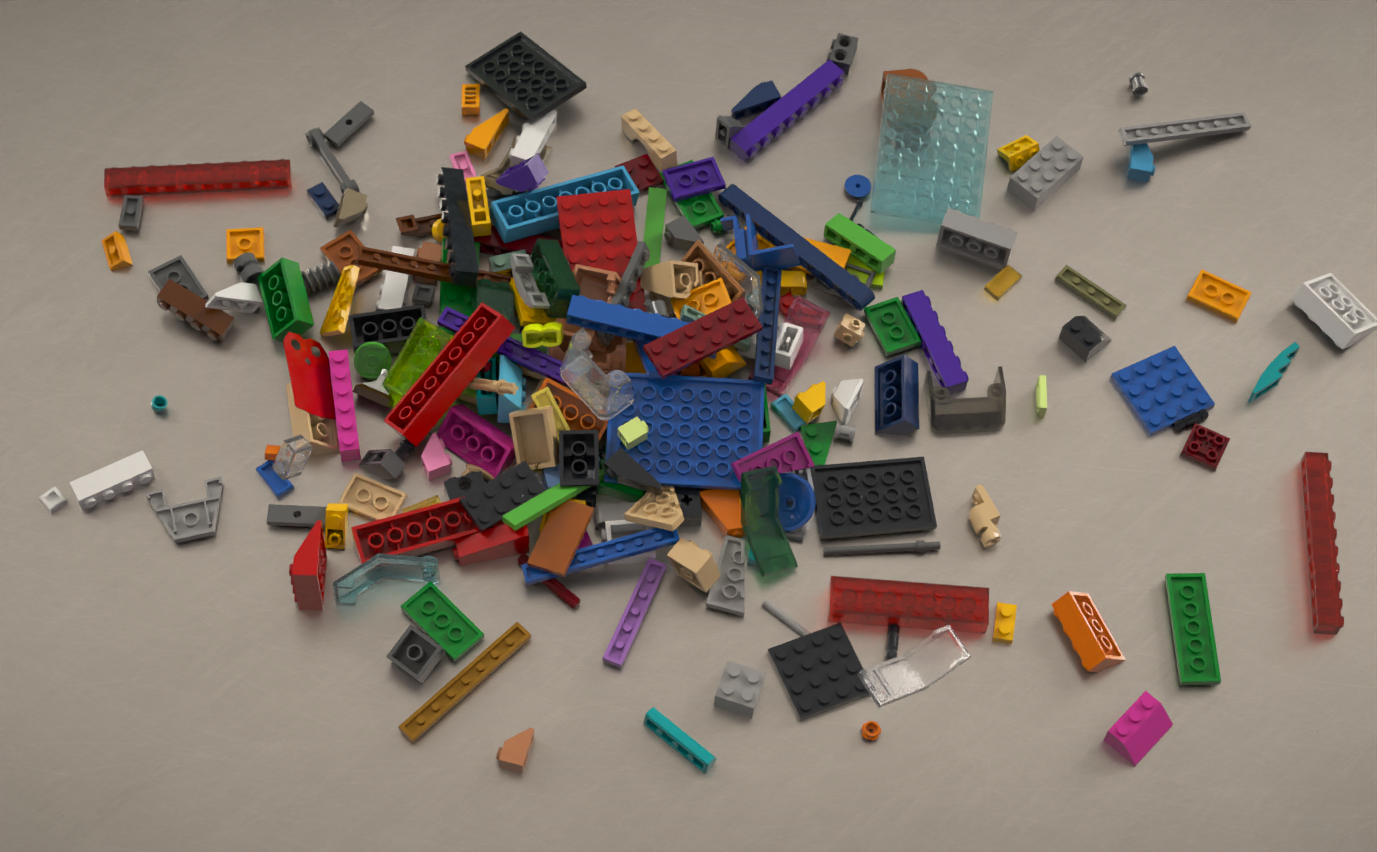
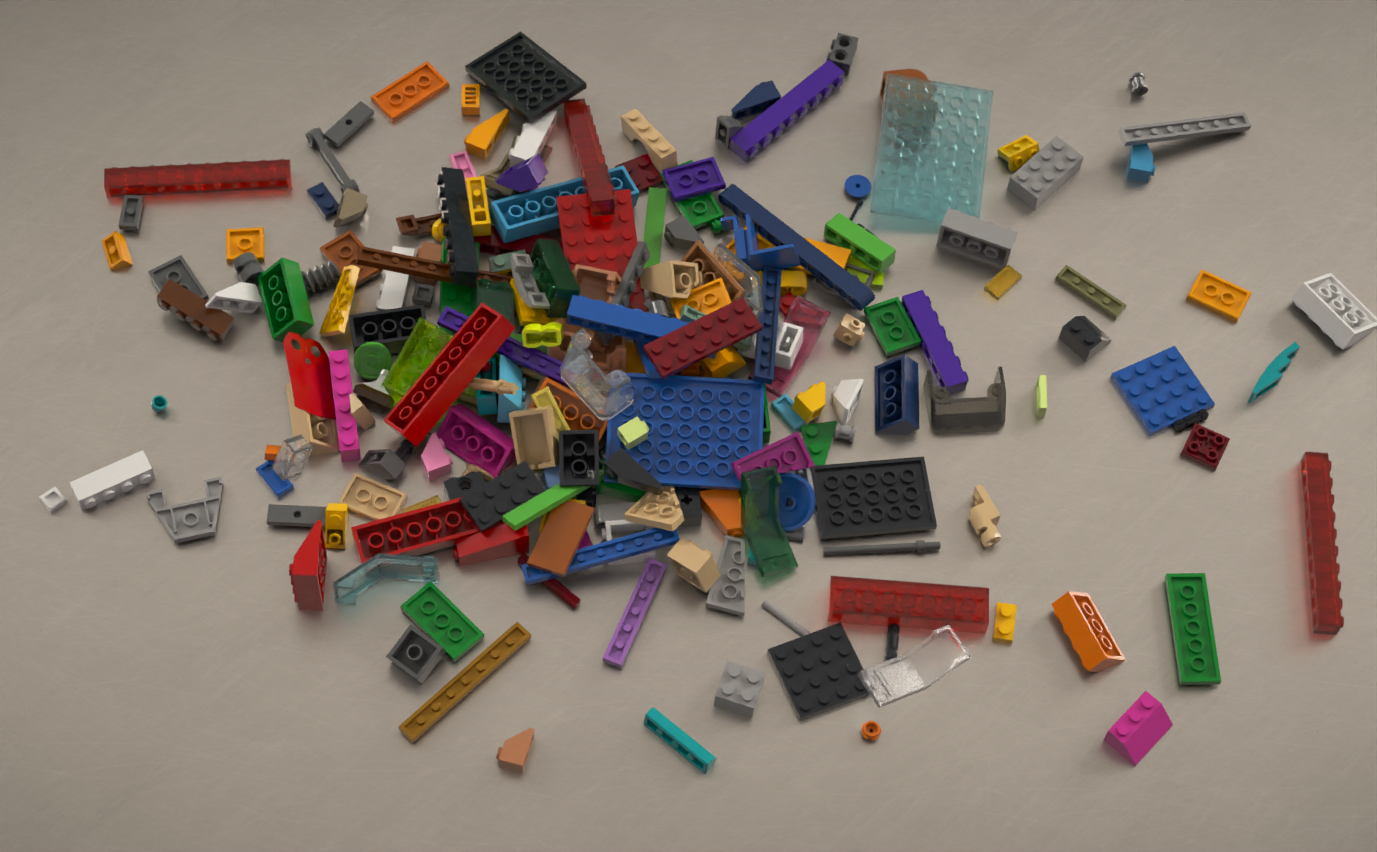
none -> tan slope [350,393,376,431]
none -> orange tile [371,61,449,123]
none -> clear red brick [563,98,618,217]

